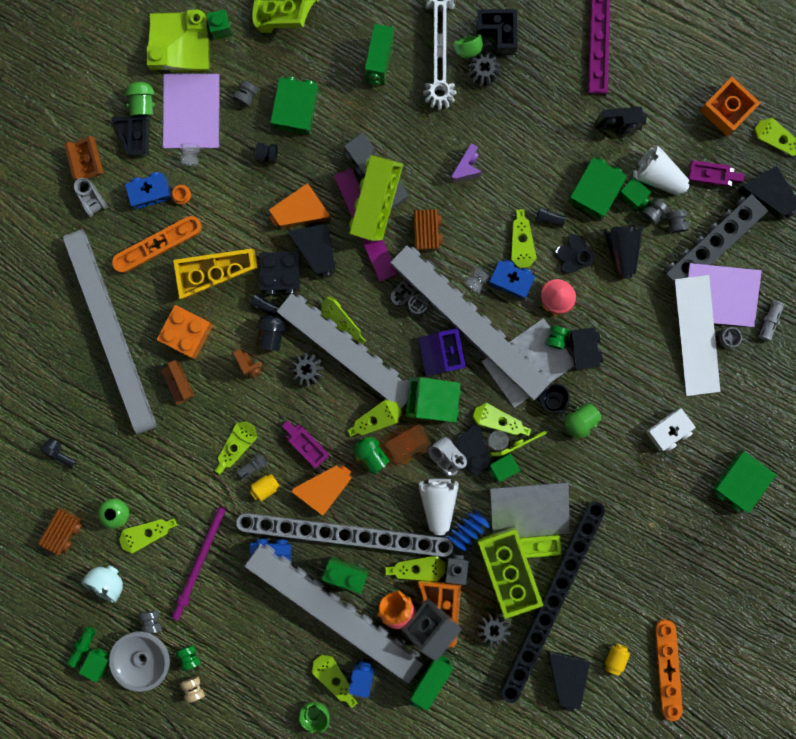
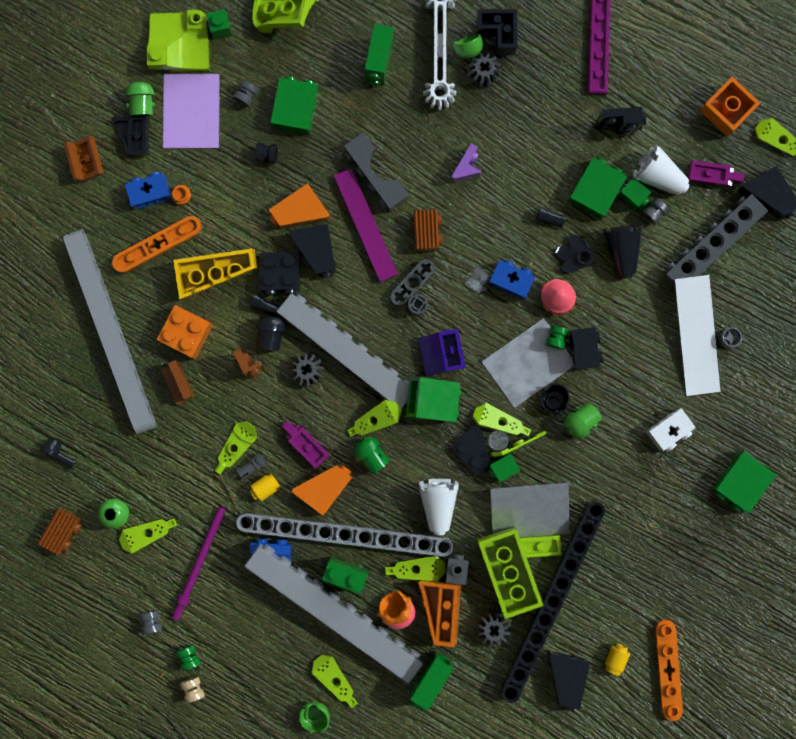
green pin [66,626,97,668] -> none
light grey piece [74,178,108,217] -> none
green brick [79,648,110,683] -> none
light aqua cylinder [81,565,123,603] -> none
light grey dish [109,631,170,692] -> none
clear wheel [179,144,200,167] -> none
lime piece [321,296,366,344] -> none
lime brick [349,155,403,240] -> none
blue brick [349,660,374,698] -> none
clear orange brick [385,424,431,465] -> none
light grey brick [390,246,550,400] -> none
dark grey slope [402,599,462,661] -> none
light grey piece [428,437,467,476] -> none
blue piece [446,508,490,551] -> none
lime piece [511,209,537,269] -> none
dark grey wheel [667,210,689,234] -> none
lavender sticker [688,263,762,327] -> none
light grey pin [759,300,785,341] -> none

